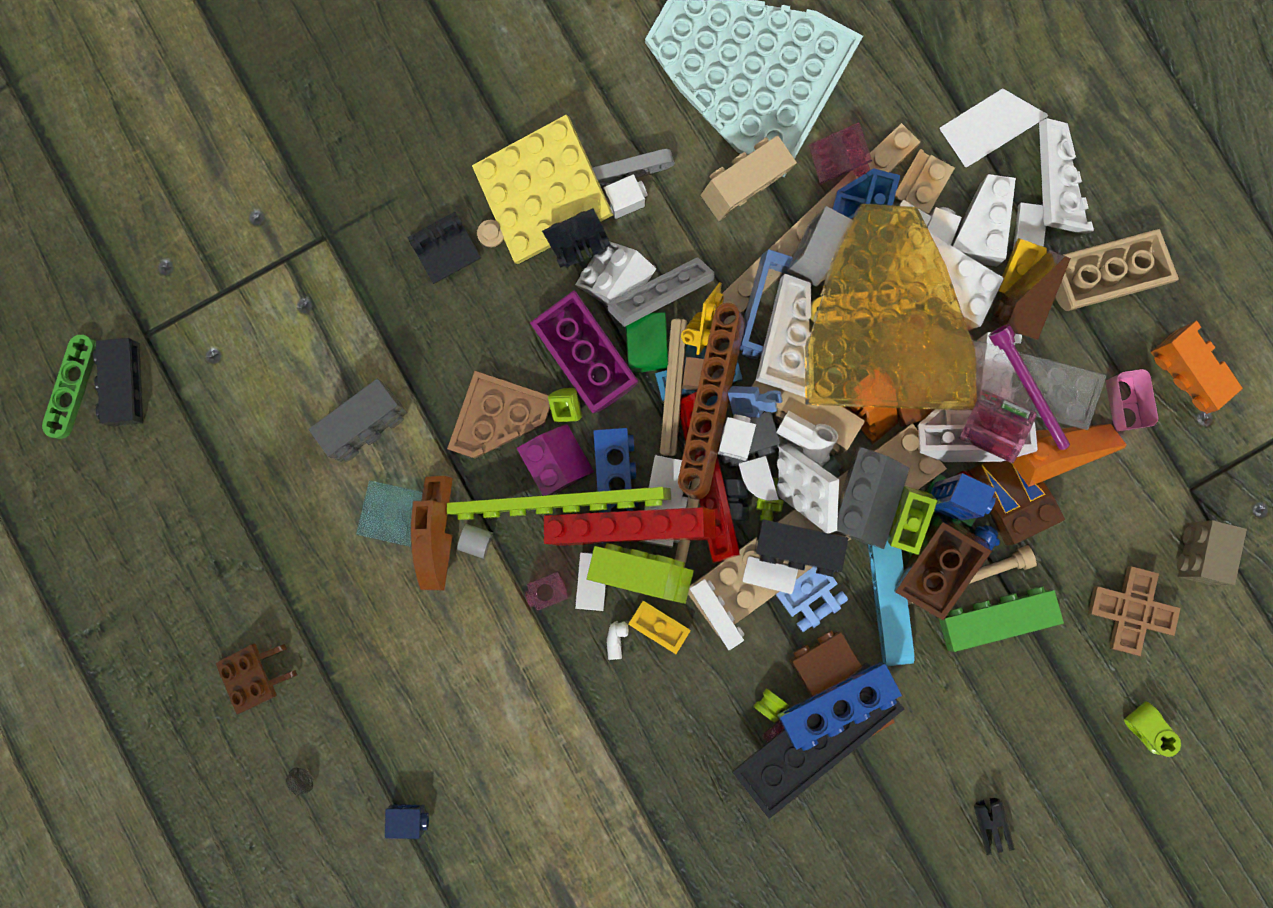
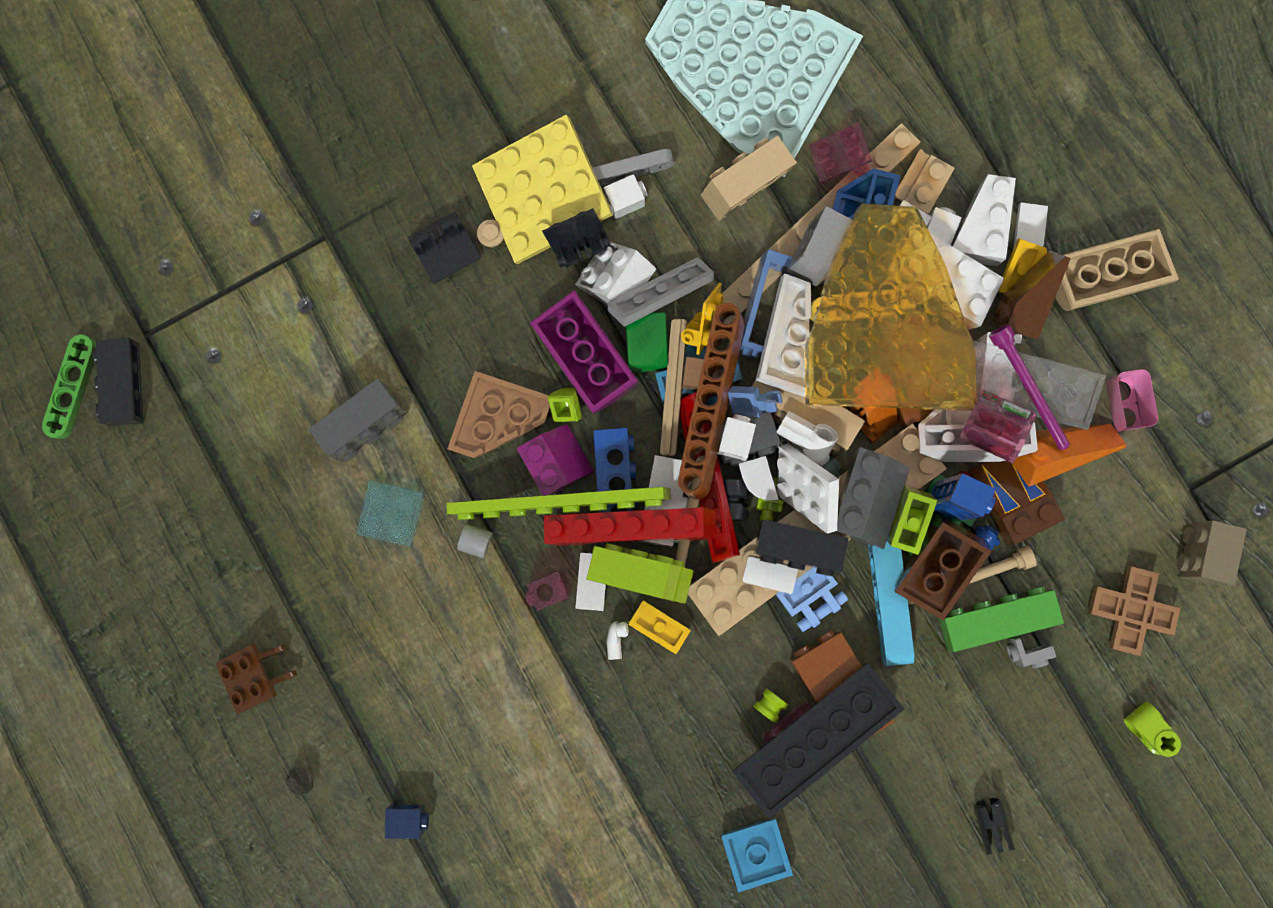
dark orange slope [411,476,453,591] -> none
white piece [689,579,744,650] -> none
blue brick [777,662,902,751] -> none
white sticker [940,89,1048,167] -> none
white wing [1039,118,1094,234] -> none
orange wedge [1150,320,1243,414] -> none
none -> dark azure plate [721,817,793,892]
none -> light grey bracket [1007,637,1056,668]

